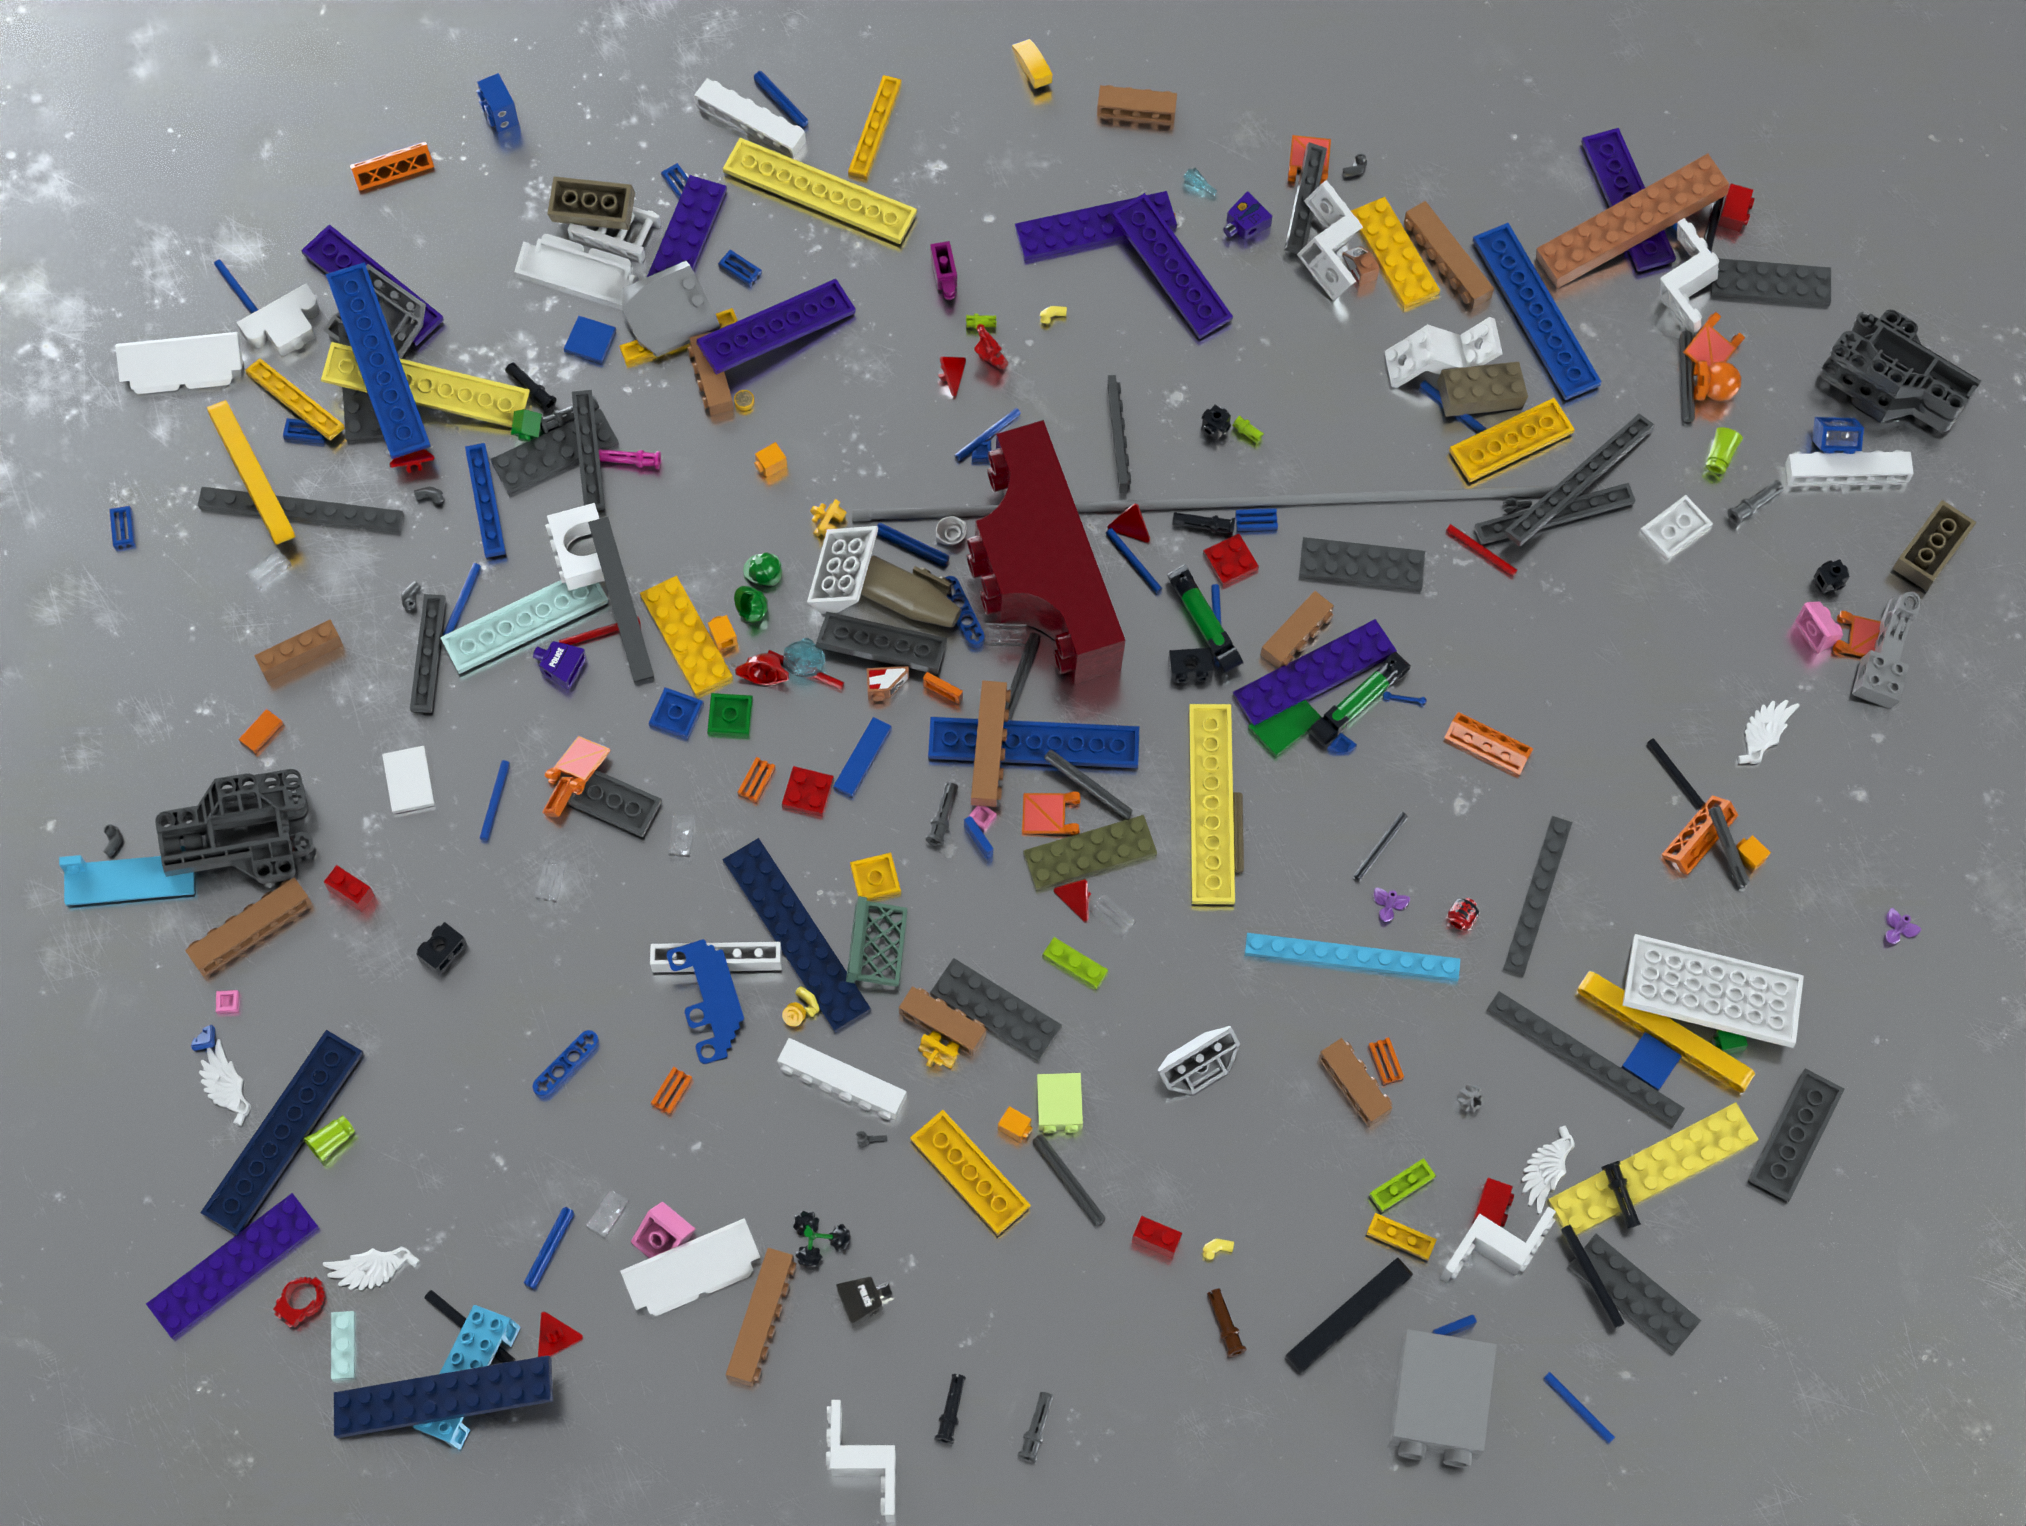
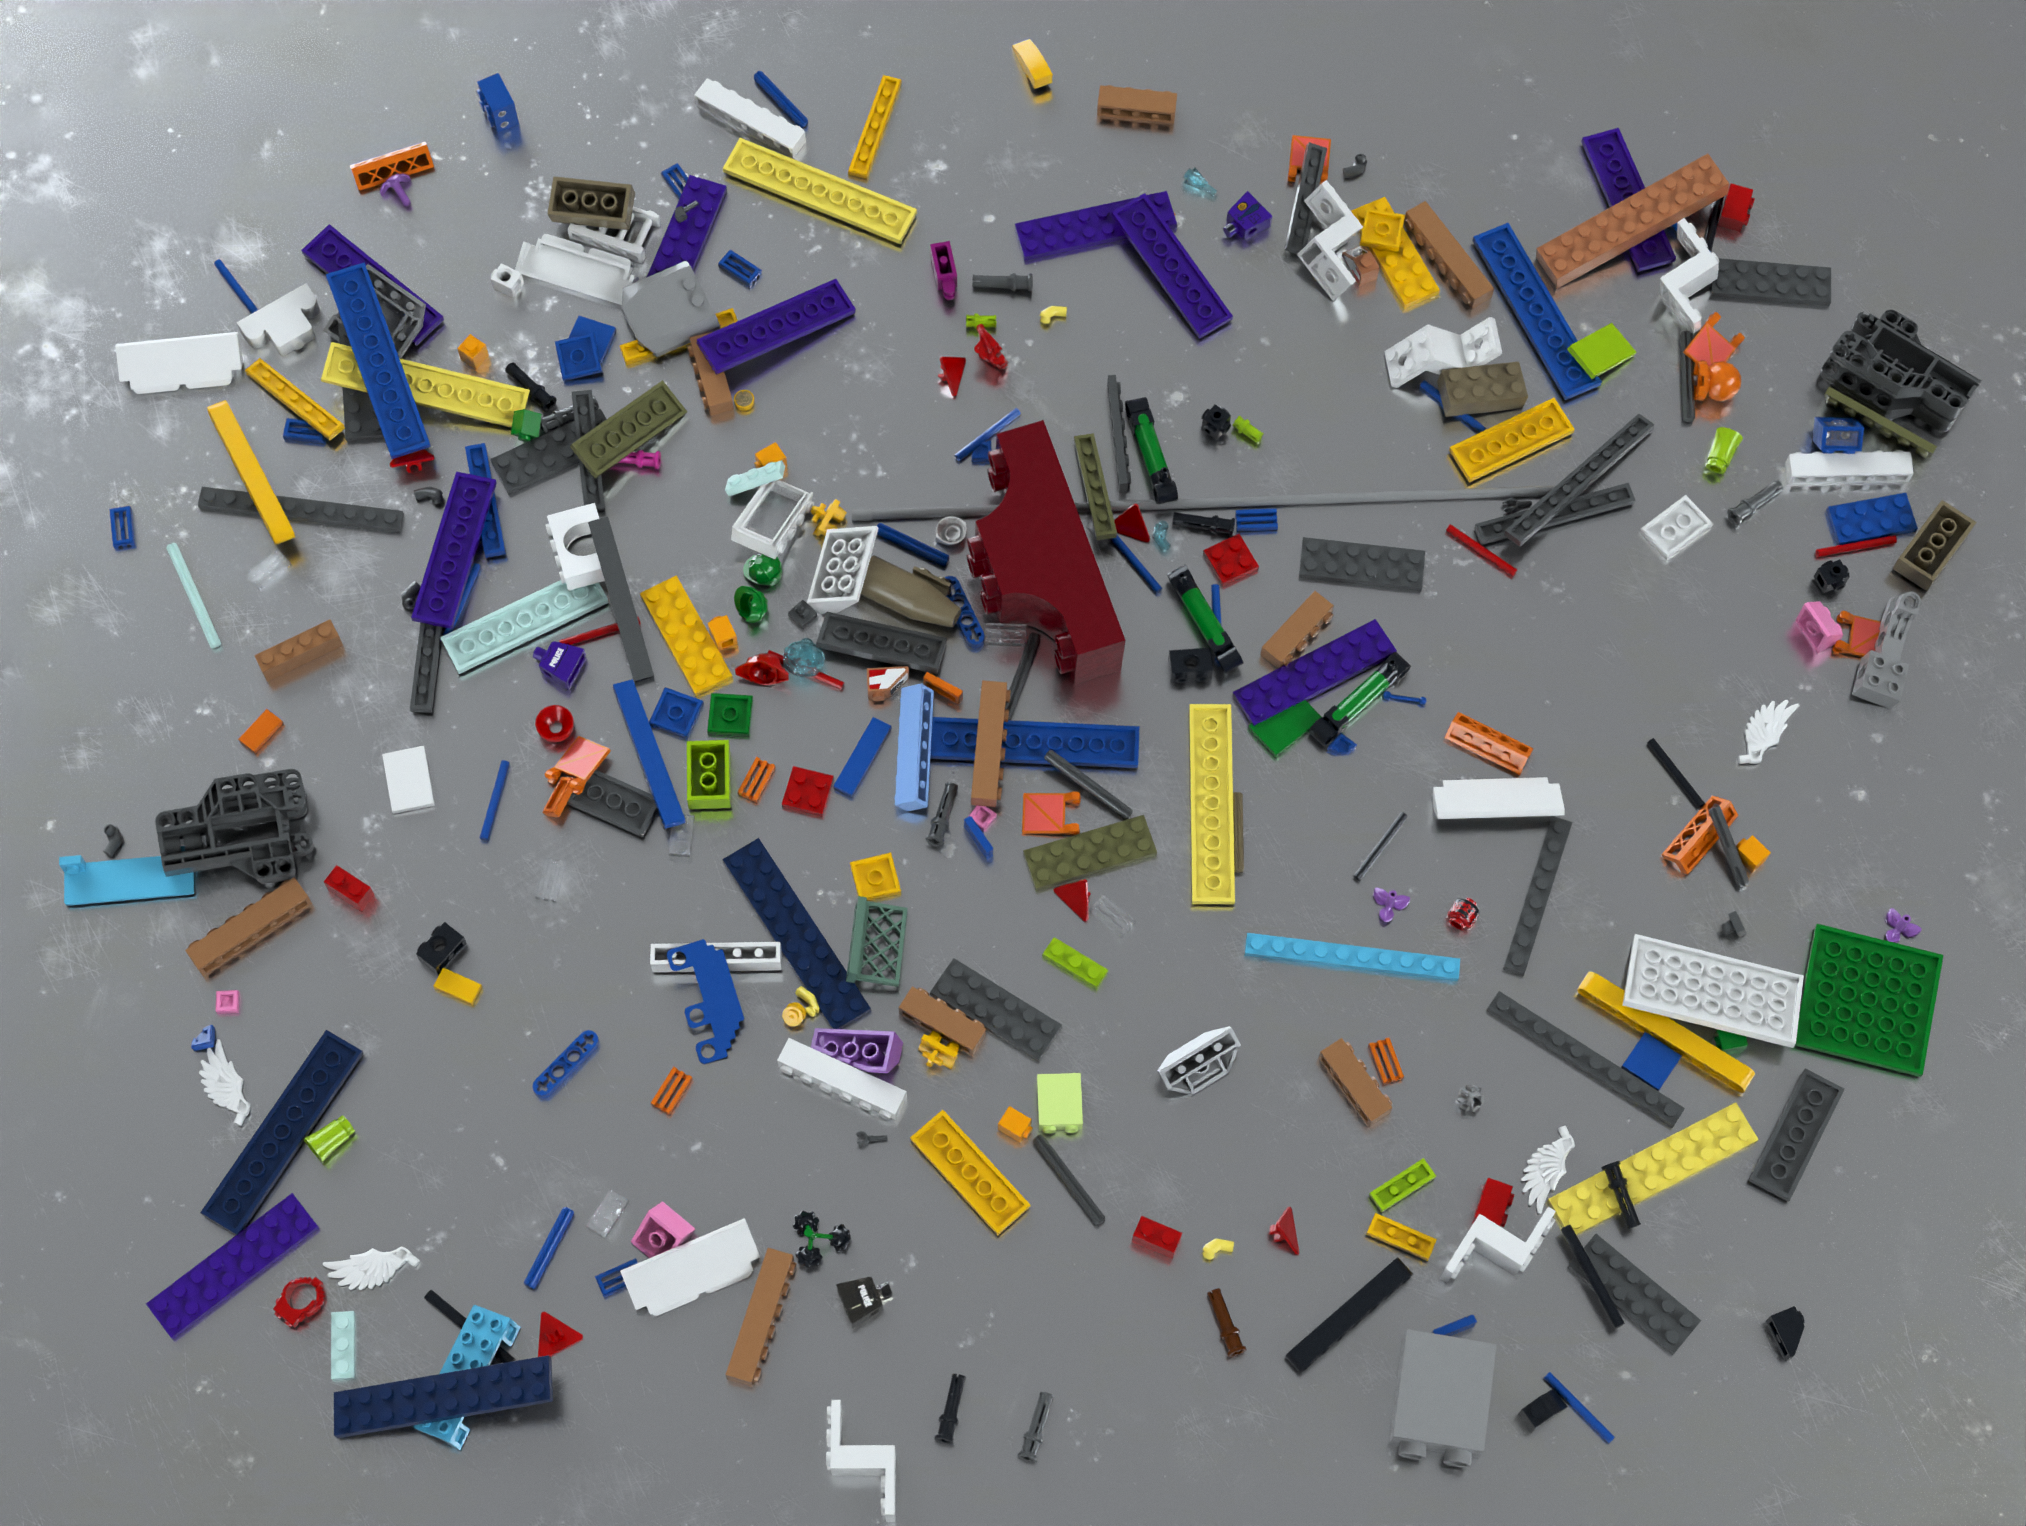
none -> light aqua axle [166,543,221,649]
none -> medium lavender plant [380,173,411,207]
none -> dark purple plate [411,472,497,629]
none -> yellow tile [433,968,482,1006]
none -> light orange brick [457,334,489,370]
none -> white brick [491,264,524,298]
none -> red piece [535,705,574,742]
none -> blue tile [555,332,603,381]
none -> olive plate [570,380,687,479]
none -> blue tile [595,1258,638,1298]
none -> blue tile [613,679,685,829]
none -> dark grey hand [675,200,698,222]
none -> lime brick [687,740,731,809]
none -> light aqua plate [725,460,785,496]
none -> white window [731,480,814,559]
none -> dark grey tile [788,600,817,629]
none -> medium lavender wedge [810,1028,903,1073]
none -> light blue brick [894,683,934,812]
none -> dark grey pin [972,273,1033,292]
none -> olive plate [1074,433,1117,541]
none -> piece [1125,397,1178,504]
none -> clear light blue arm [1152,520,1171,552]
none -> red piece [1270,1207,1299,1255]
none -> yellow tile [1360,208,1405,252]
none -> white slope [1433,777,1565,819]
none -> black slope [1518,1389,1567,1433]
none -> lime tile [1567,323,1637,379]
none -> dark grey tile [1721,911,1747,937]
none -> black slope [1766,1306,1805,1361]
none -> green plate [1795,924,1944,1077]
none -> red piece [1816,535,1897,557]
none -> olive plate [1824,387,1937,458]
none -> blue plate [1826,493,1918,545]

